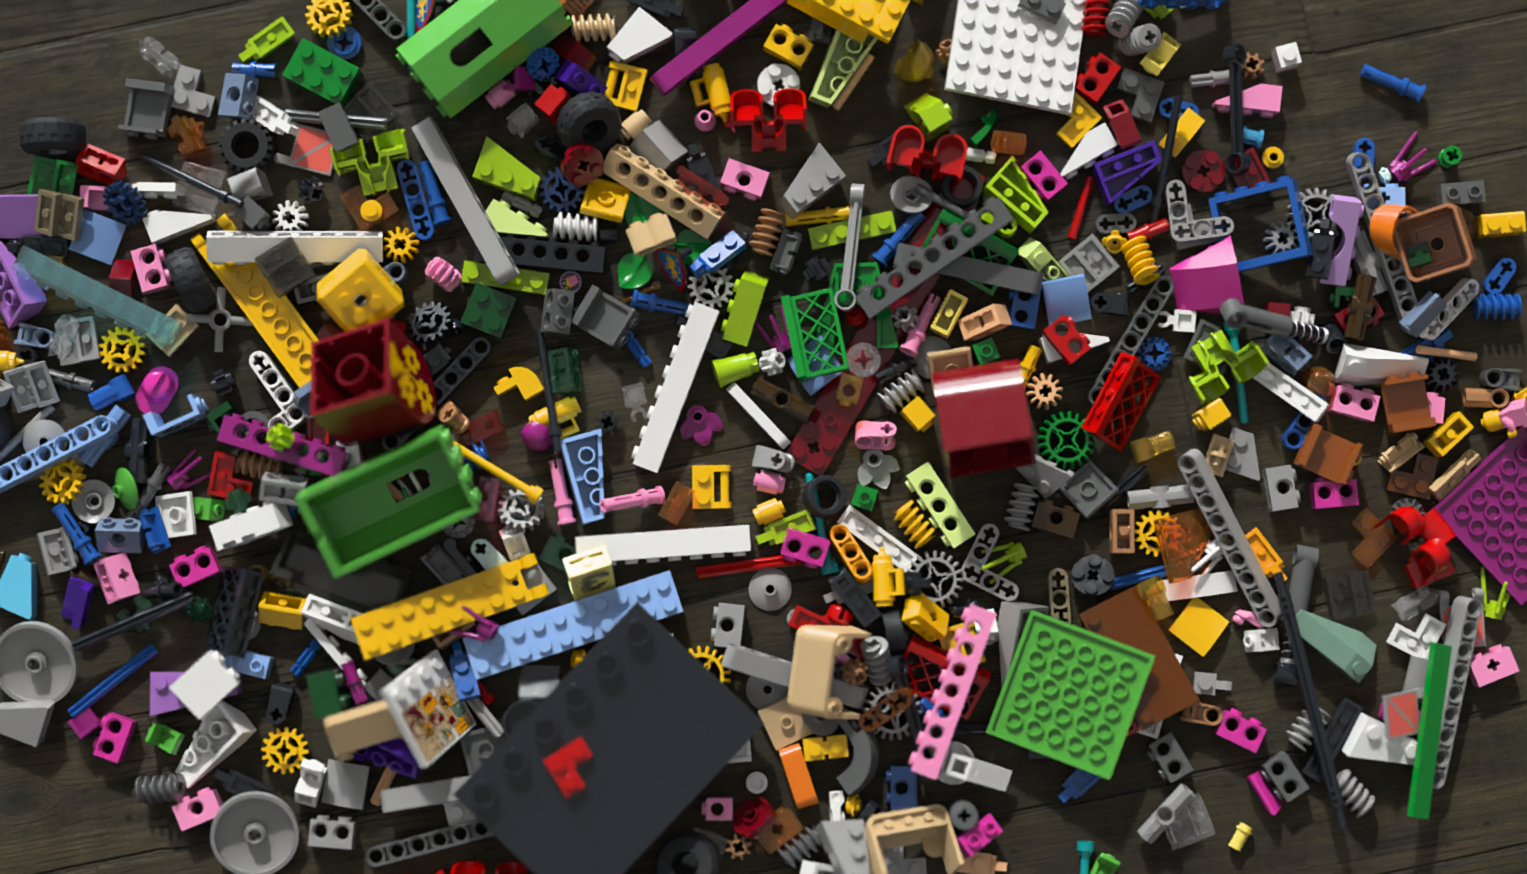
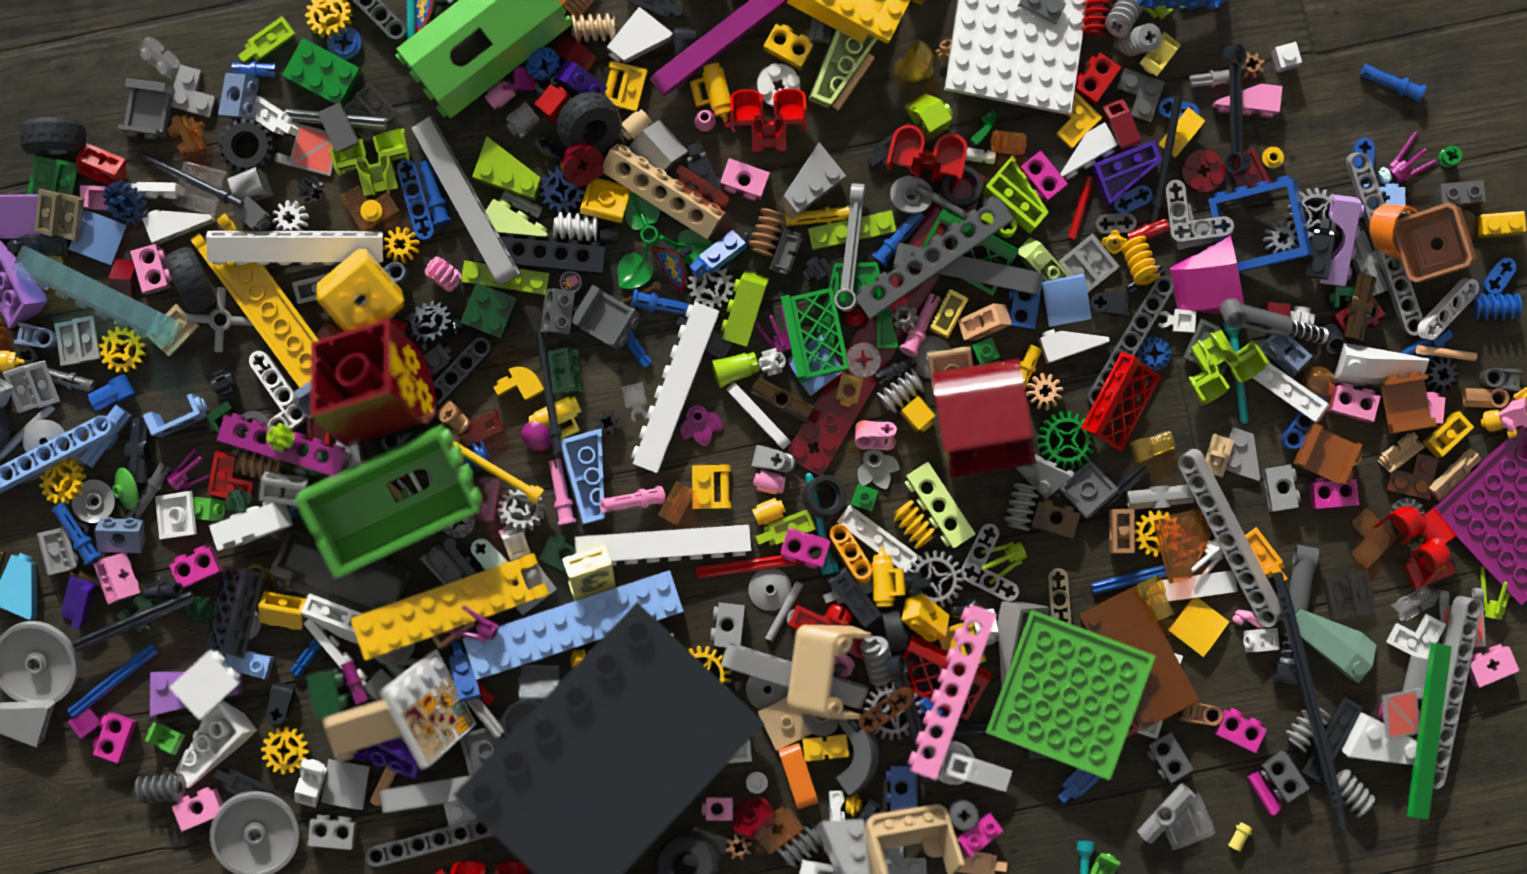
clear hinge [48,314,80,360] -> none
dark pink piece [135,366,179,414] -> none
blue hinge [138,506,171,554] -> none
clear smoke slope [254,236,316,298] -> none
red plate [543,737,593,798] -> none
tan brick [626,213,677,257] -> none
medium nougat gear [841,658,868,686] -> none
red brick [1041,314,1091,366] -> none
black plate [1071,554,1115,598] -> none
yellow brick [1192,398,1231,431] -> none
light grey plate [1193,671,1232,695] -> none
dark azure bush [1243,126,1264,149] -> none
sand blue panel [1399,291,1447,338] -> none
dark green bracket [1407,241,1434,268] -> none
none -> light grey bar [765,581,804,642]

